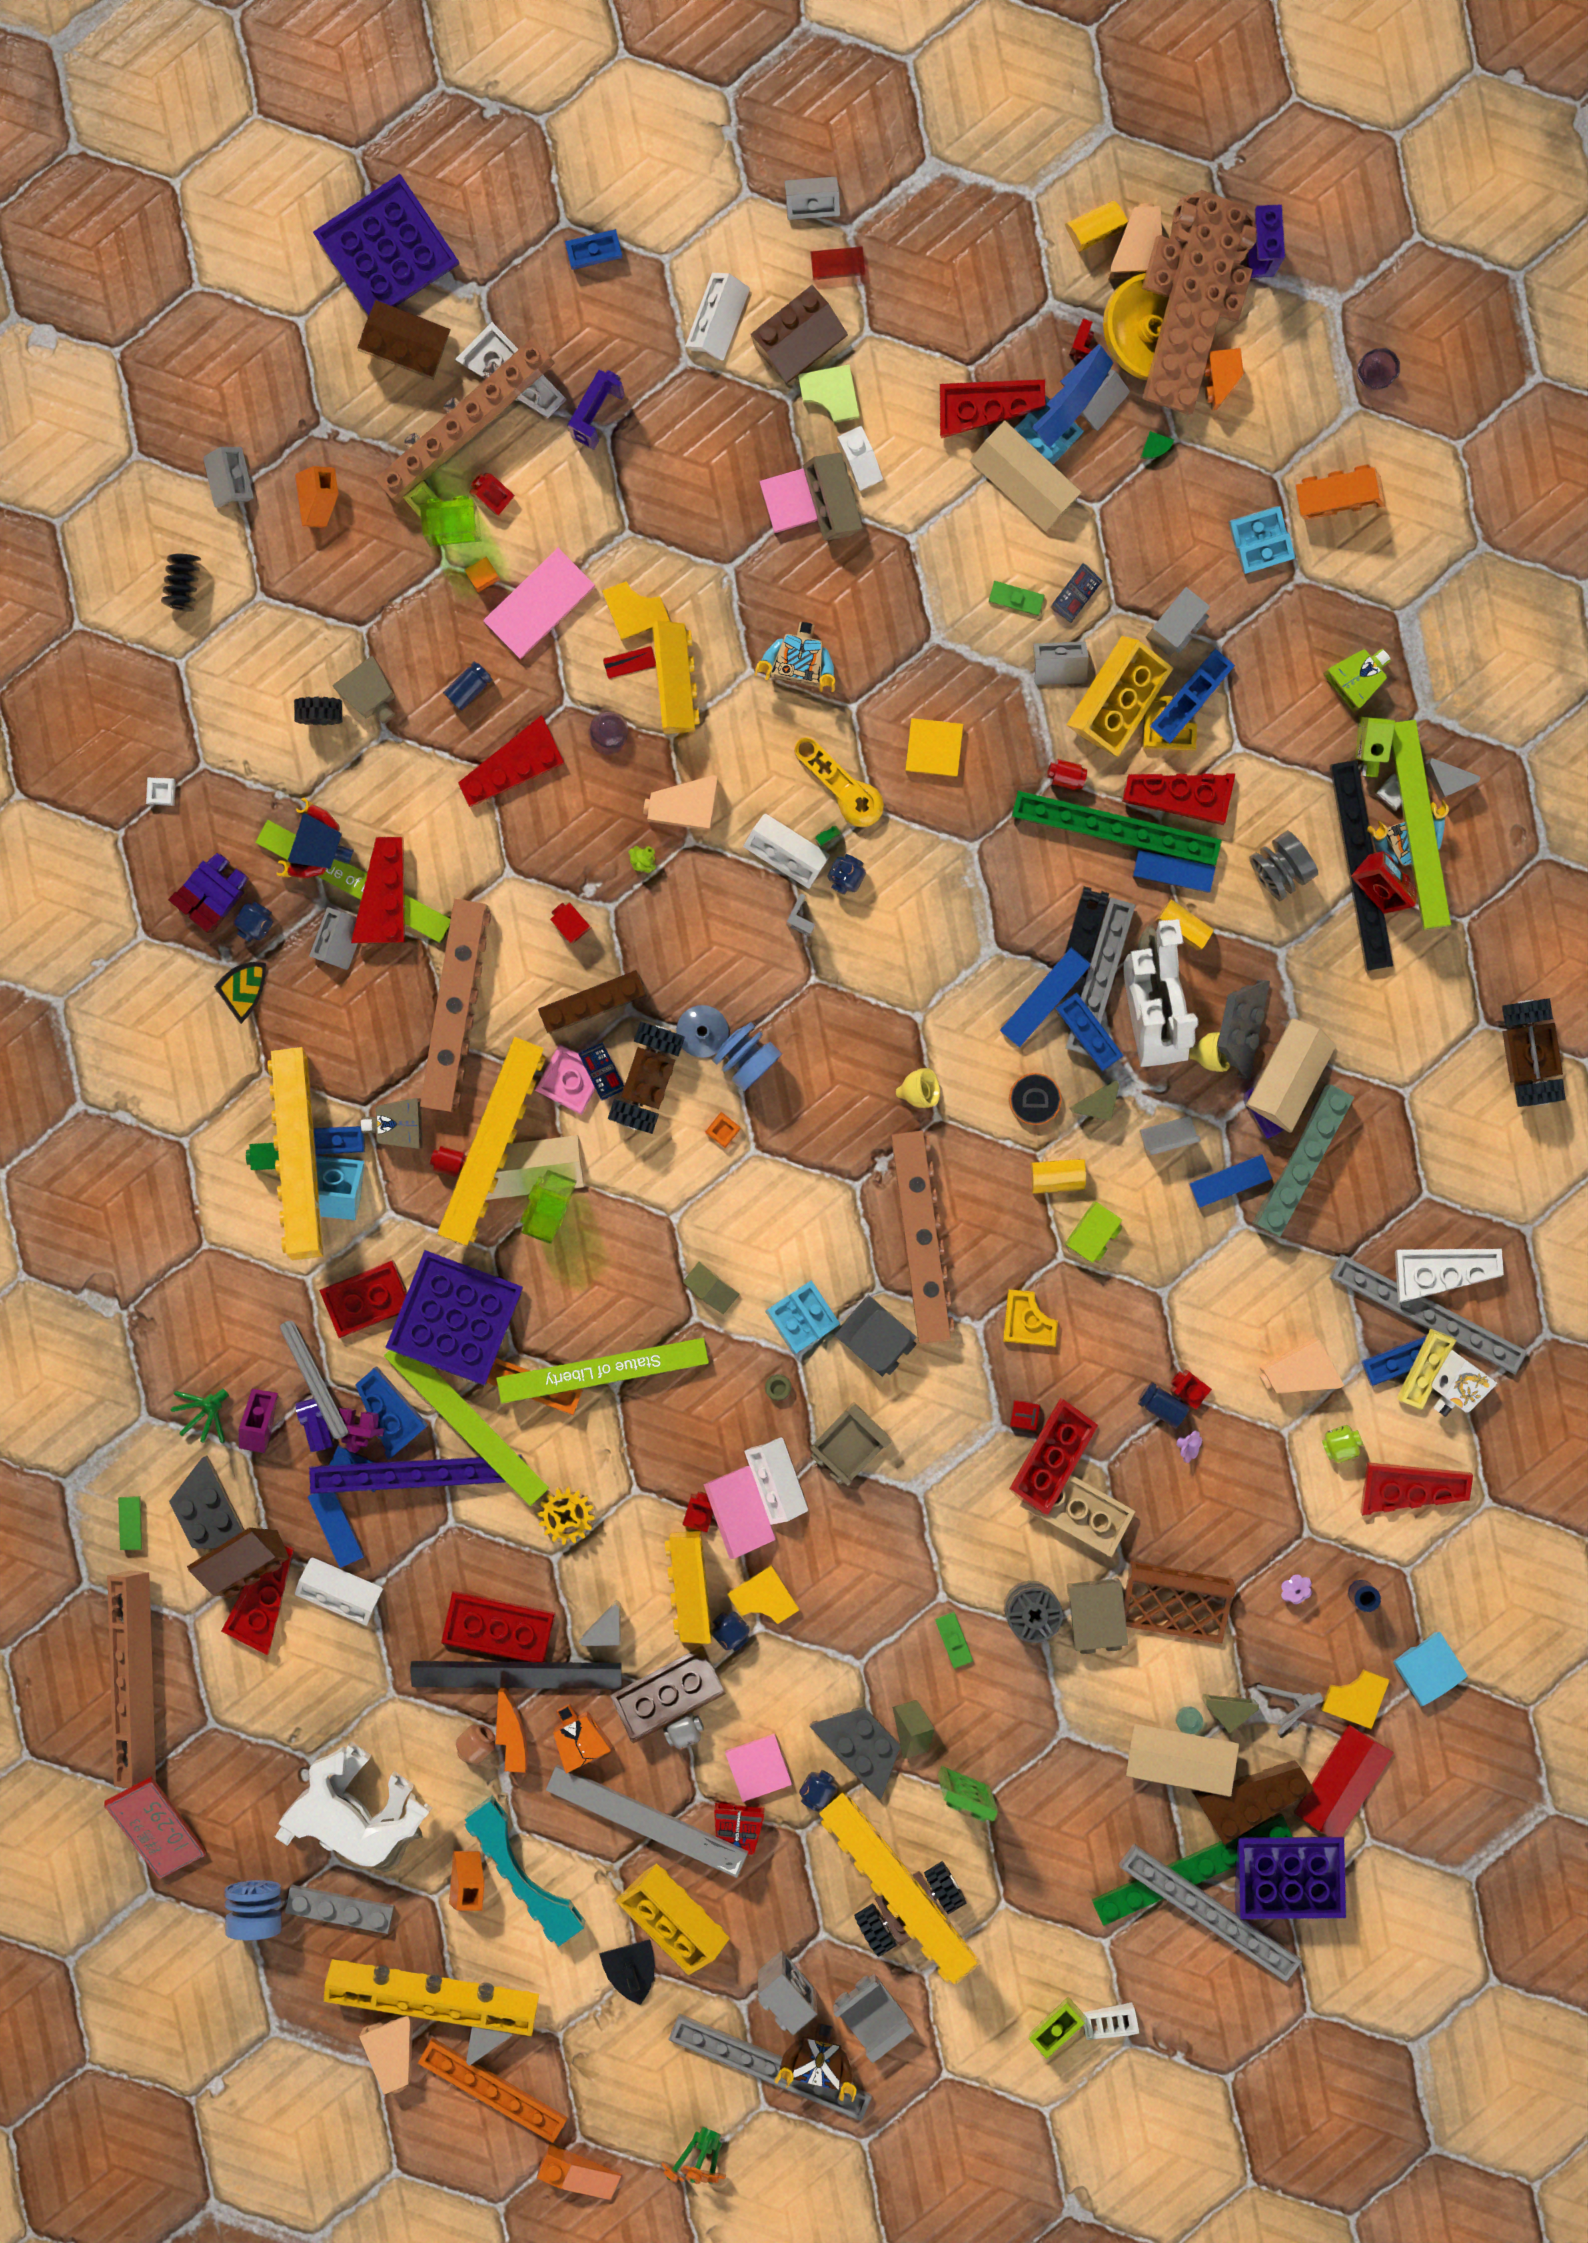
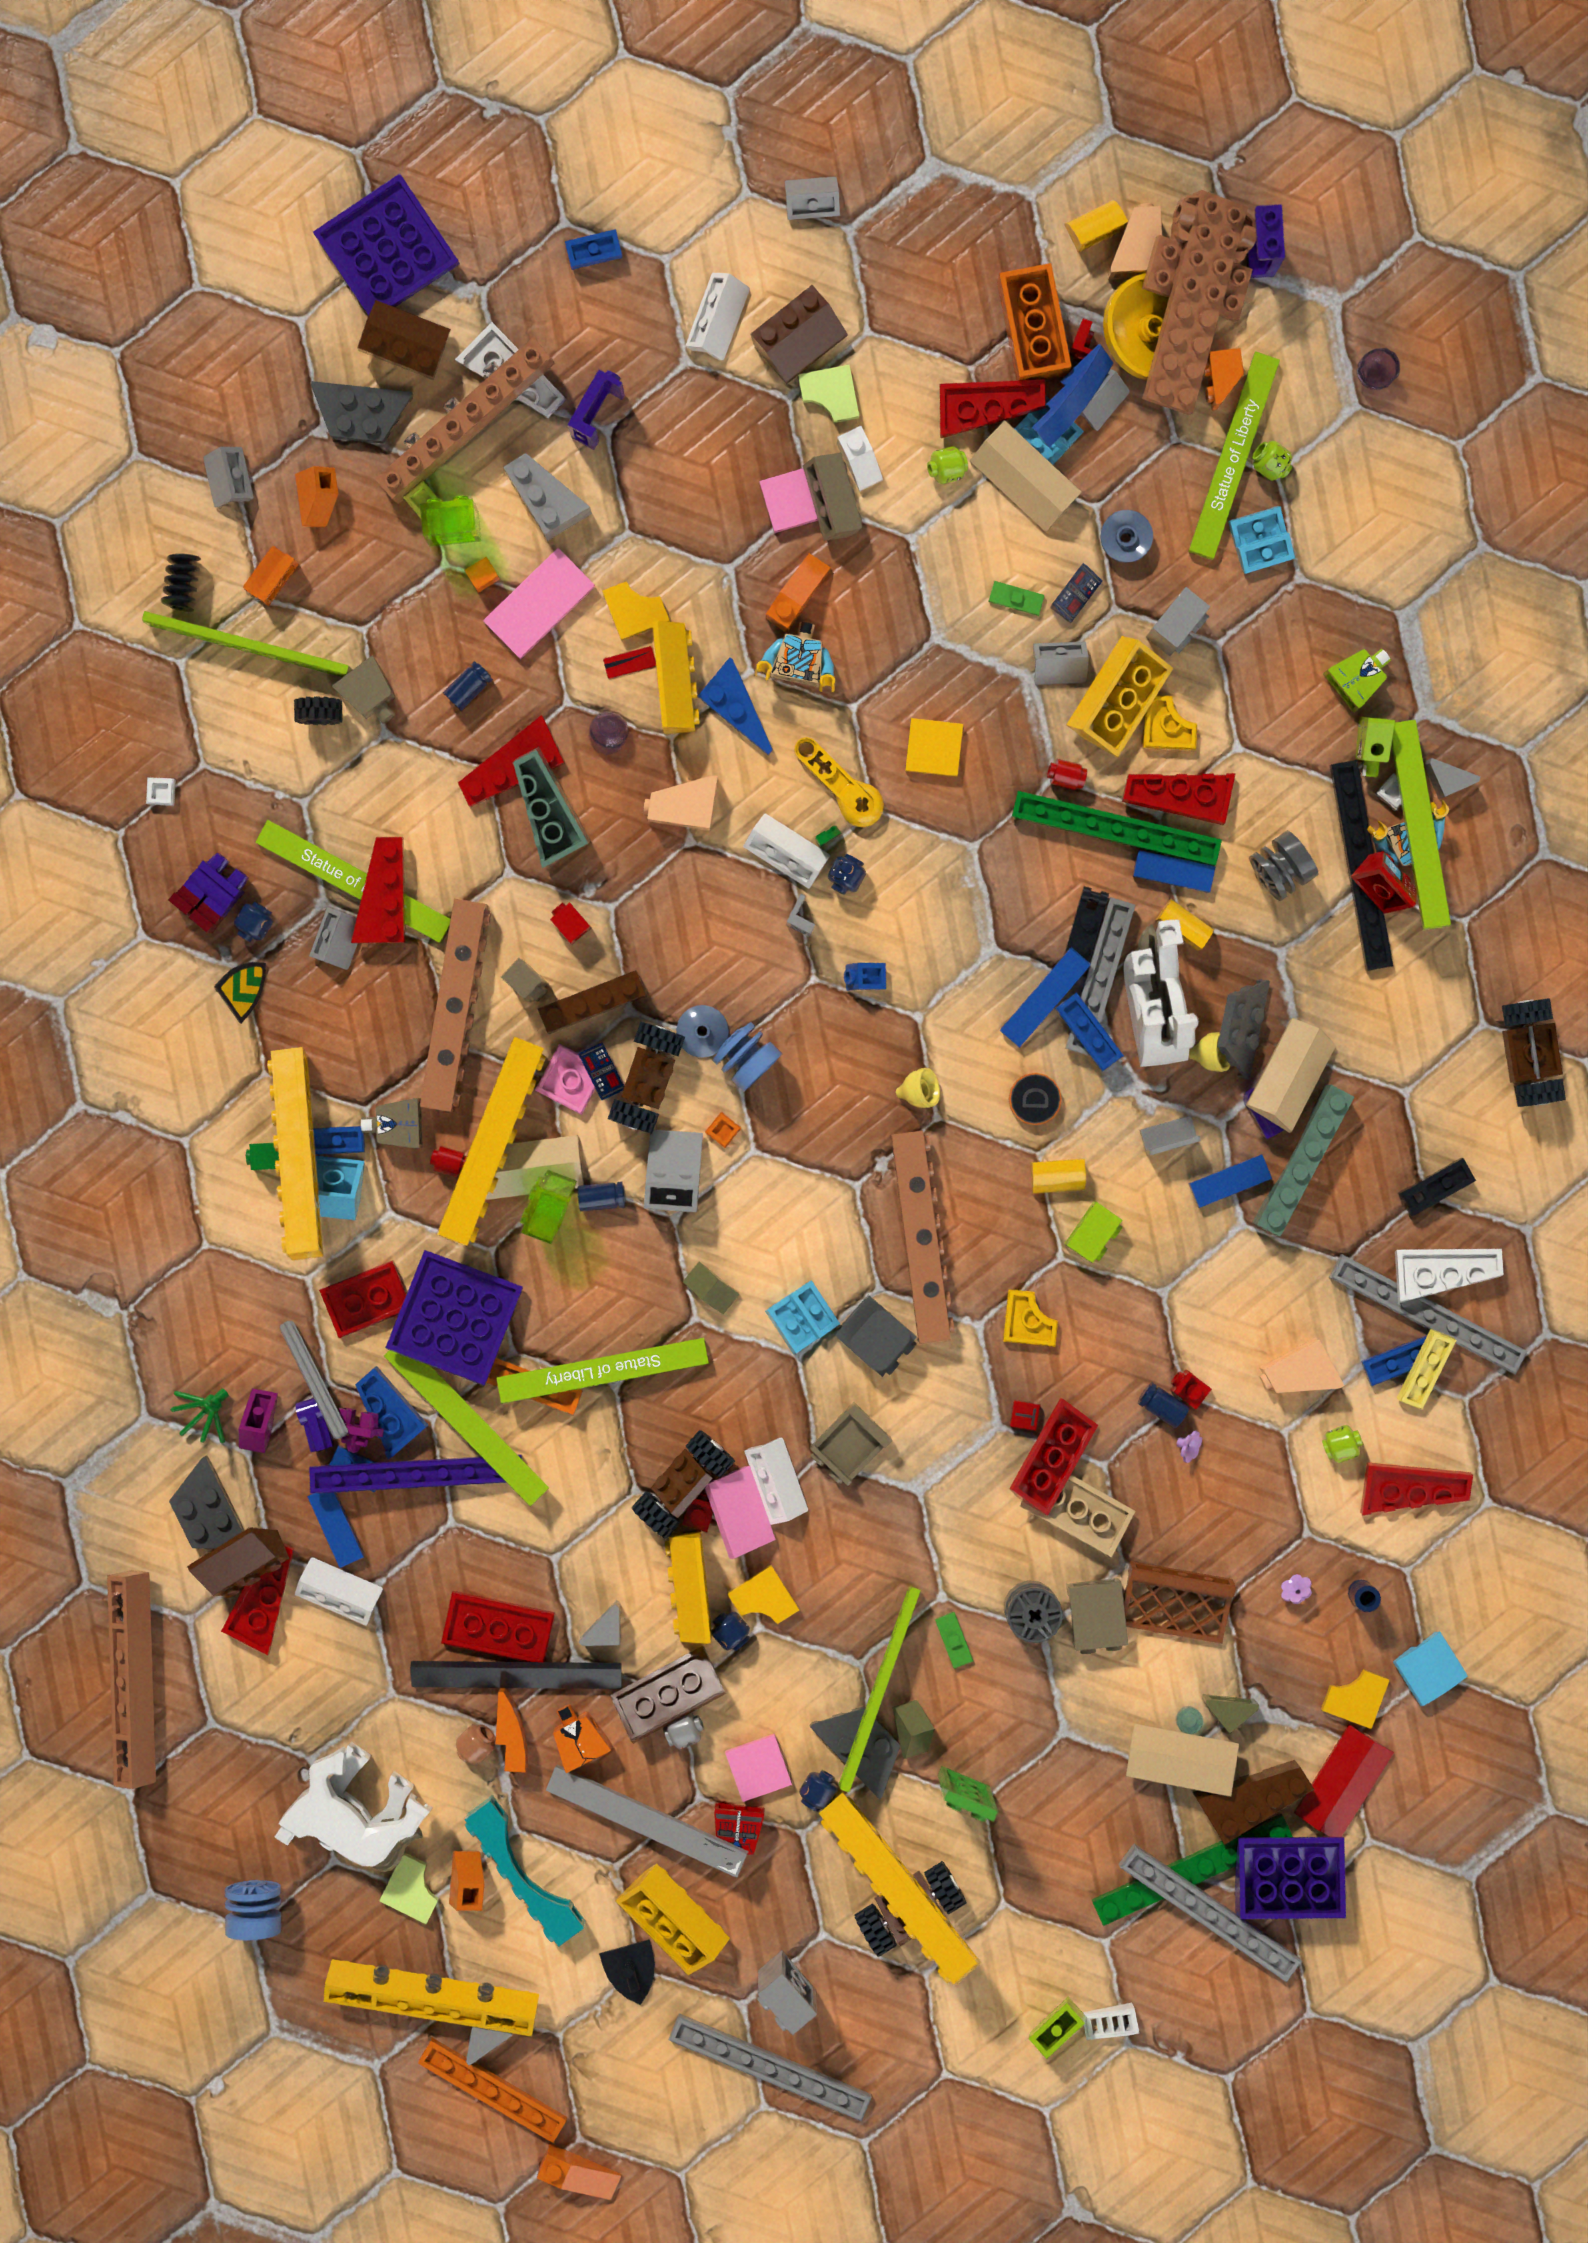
red tile [104,1776,206,1879] -> none
bright green piece [118,1496,142,1550] -> none
dark blue torso [276,798,354,879] -> none
light grey plate [285,1885,394,1934] -> none
light nougat slope [359,2014,413,2094] -> none
red bracket [469,473,515,516] -> none
yellow gear [537,1486,595,1545] -> none
lime plant [629,846,656,873] -> none
plant [661,2126,726,2184] -> none
olive tile [765,1374,791,1401] -> none
torso [774,2023,857,2102] -> none
clear red tile [810,246,865,280] -> none
light grey panel [833,1973,914,2064] -> none
olive slope [1070,1080,1119,1121] -> none
green tile [1140,431,1174,459] -> none
blue slope [1149,648,1235,744] -> none
light grey plant [1256,1685,1323,1735] -> none
orange wedge [1296,465,1385,520] -> none
white torso [1432,1350,1497,1417] -> none
none -> lime tile [142,611,353,677]
none -> orange panel [243,546,299,607]
none -> dark grey wing [311,381,413,444]
none -> yellowish green tile [379,1852,439,1924]
none -> dark tan brick [501,958,549,1002]
none -> light grey wedge [504,453,592,541]
none -> sand green wedge [513,747,590,868]
none -> dark blue piece [578,1181,626,1212]
none -> plate [632,1430,735,1539]
none -> light grey slope [644,1130,703,1212]
none -> blue wing [698,657,773,756]
none -> orange slope [766,553,831,634]
none -> lime tile [838,1586,921,1793]
none -> blue bracket [844,963,886,991]
none -> lime head [927,446,968,484]
none -> orange brick [997,263,1072,380]
none -> sand blue dish [1100,510,1153,563]
none -> lime tile [1188,351,1280,560]
none -> lime head [1252,441,1292,481]
none -> black plate [1398,1158,1476,1216]

